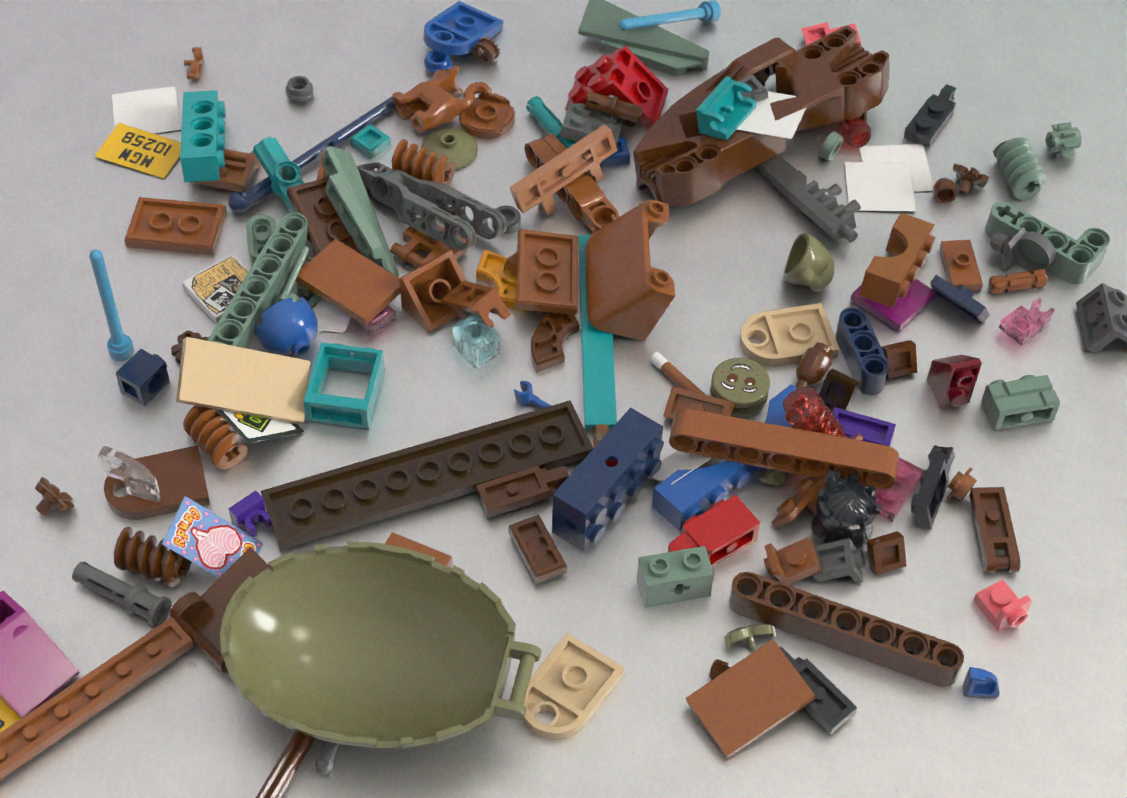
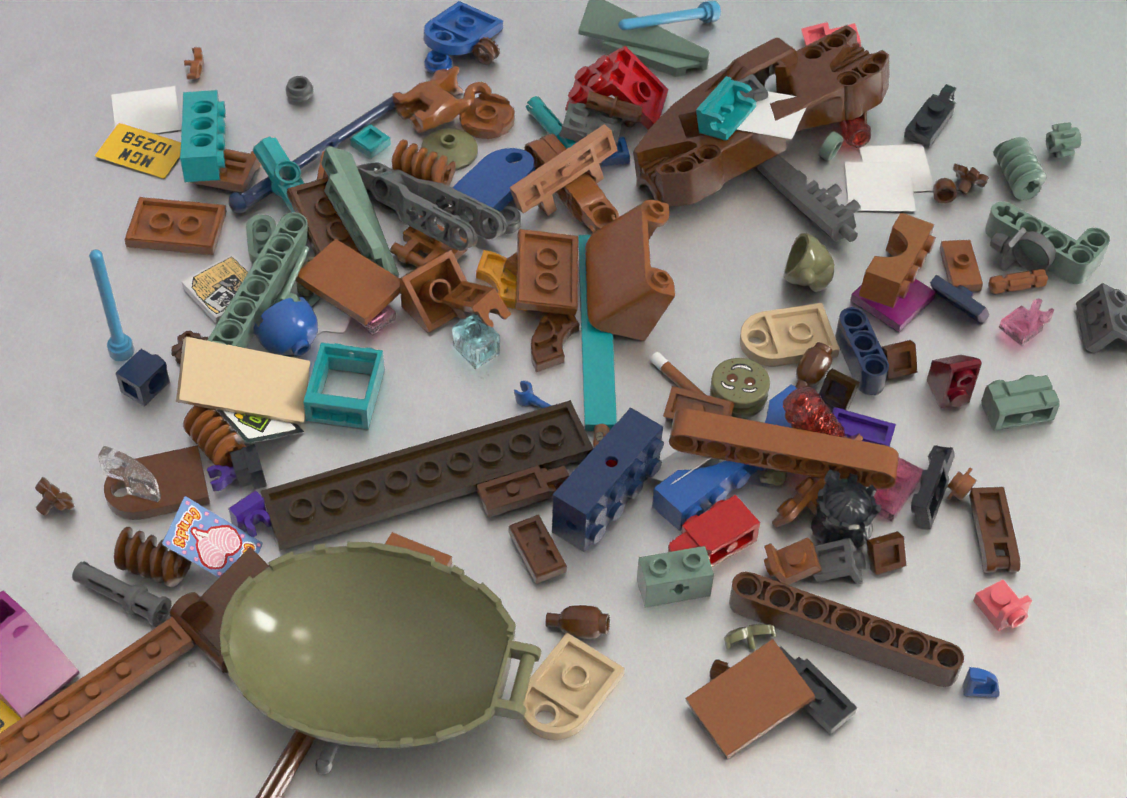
none -> black piece [207,444,267,491]
none -> blue tile [452,148,536,212]
none -> reddish brown plant [546,605,610,639]

